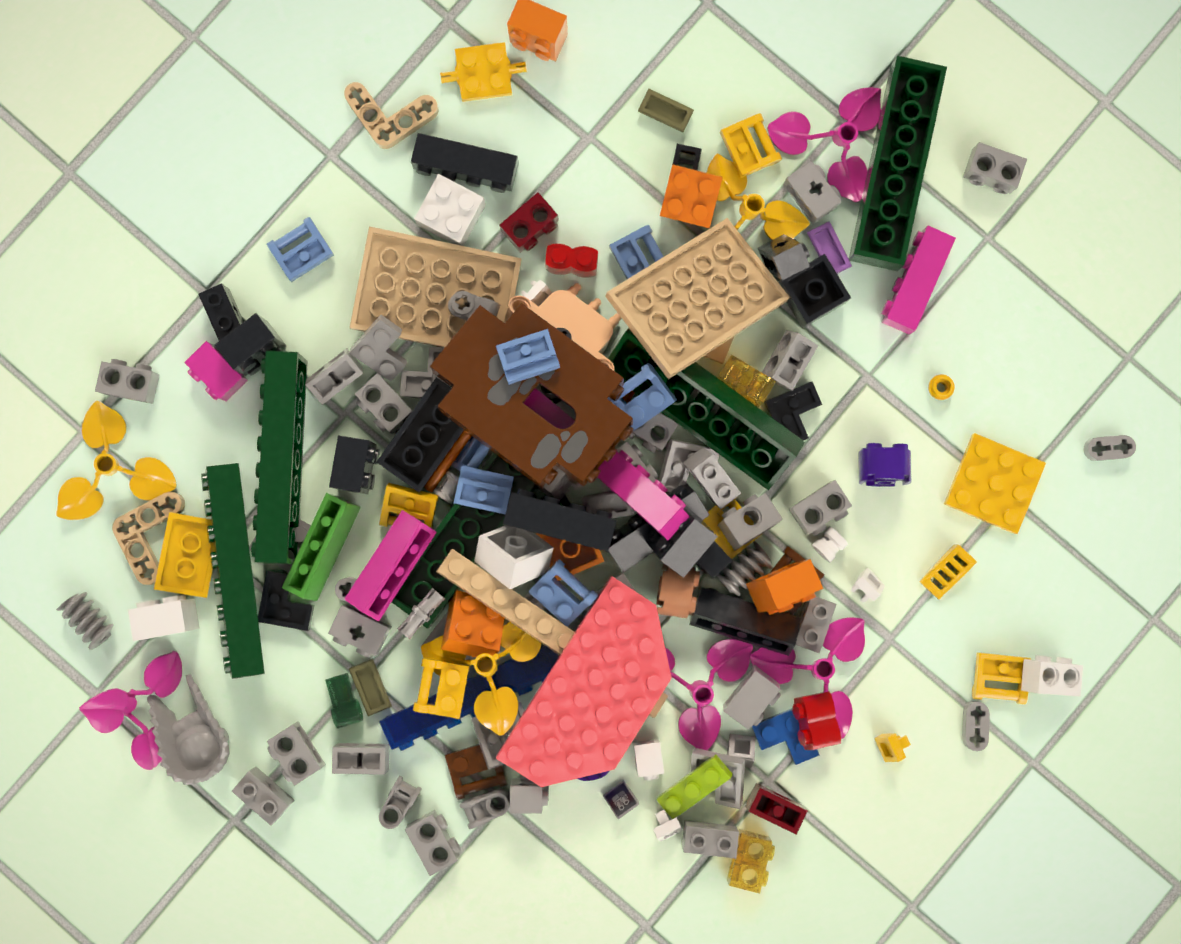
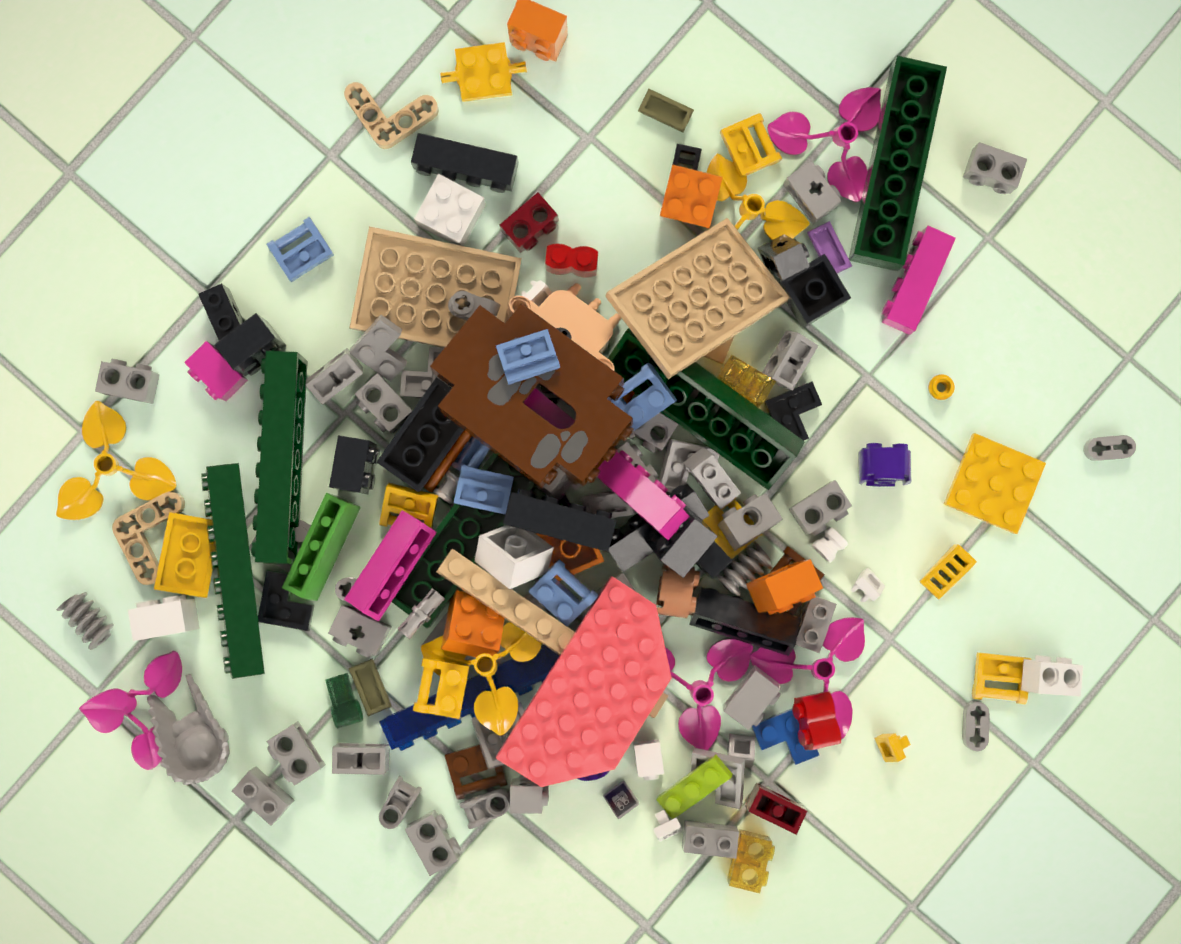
medium blue plate [609,225,664,279] -> none

